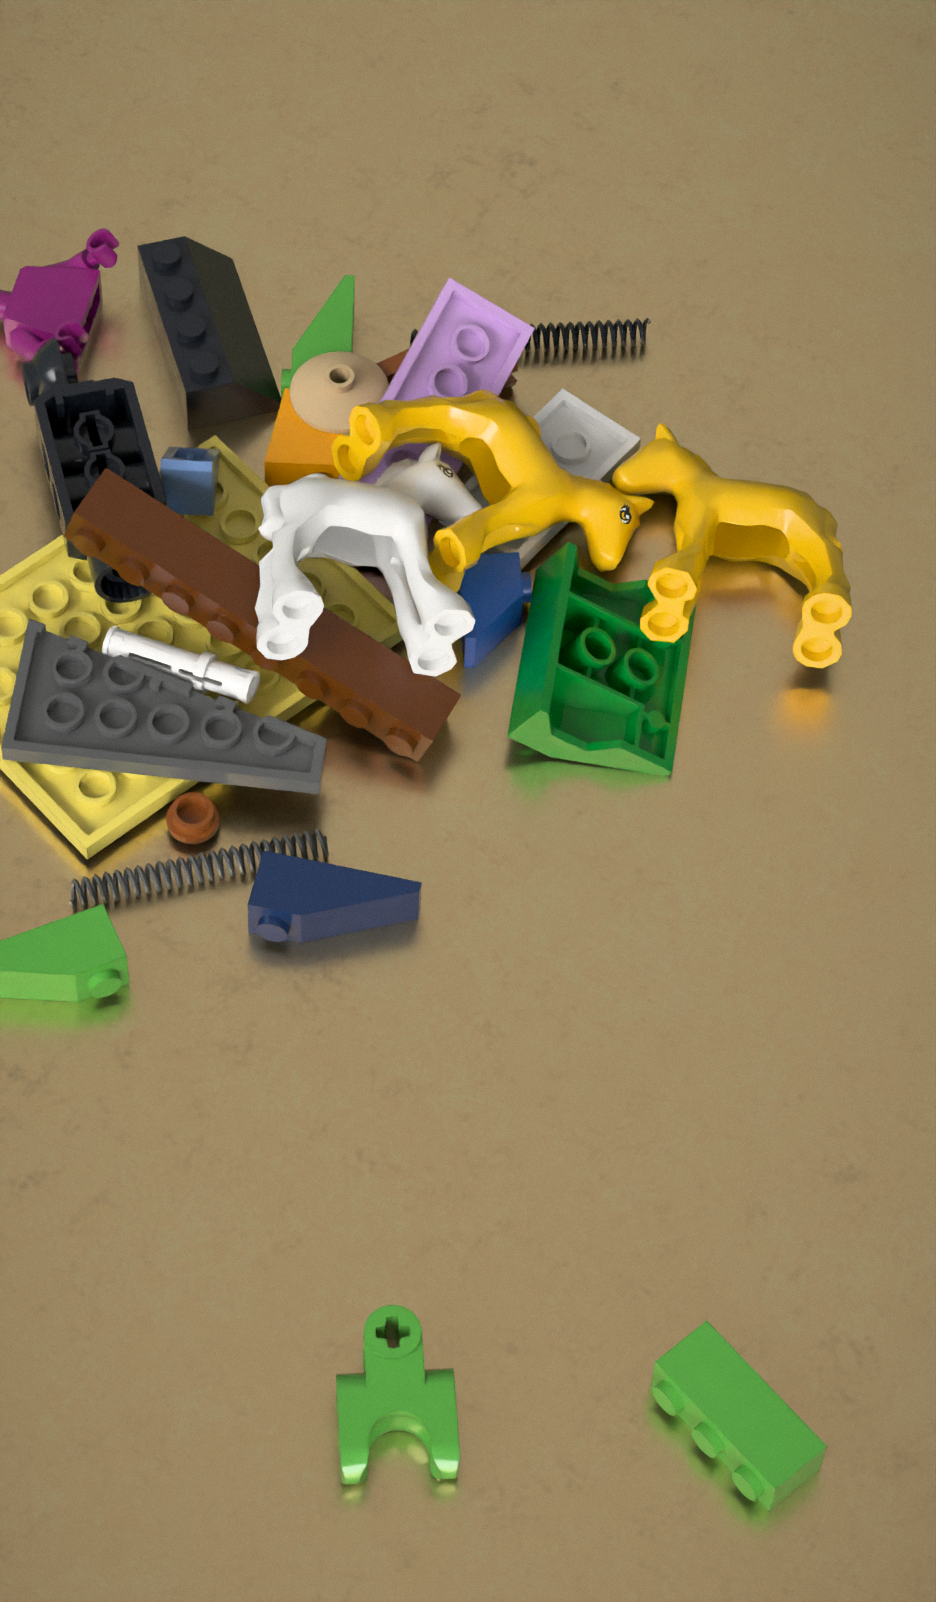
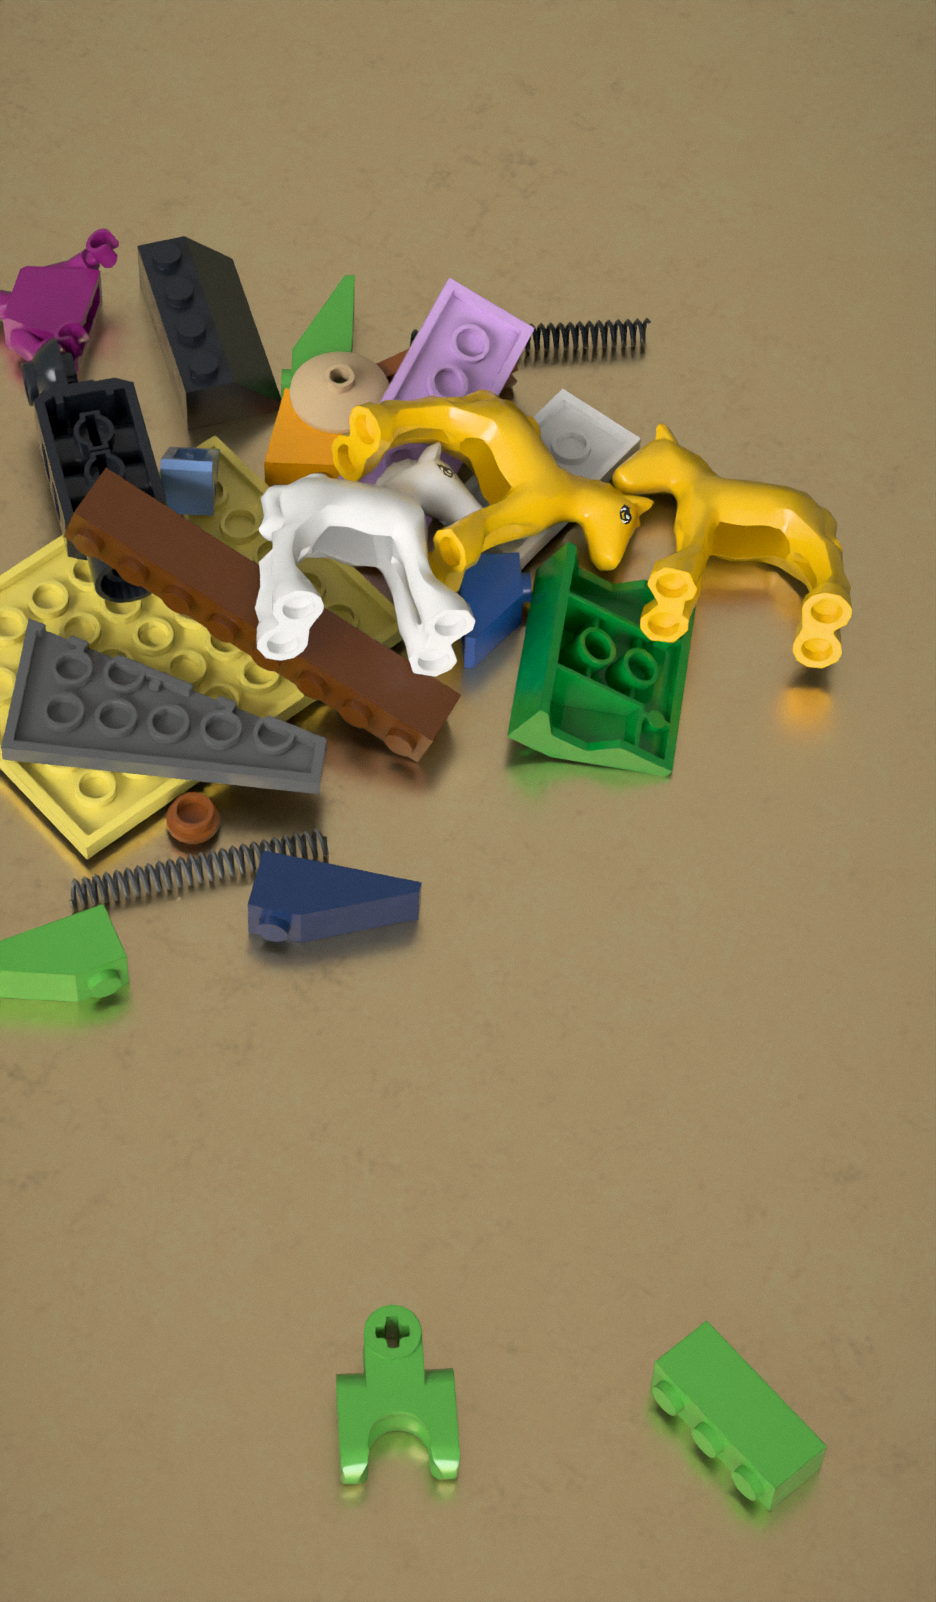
white pin [102,625,260,704] -> none

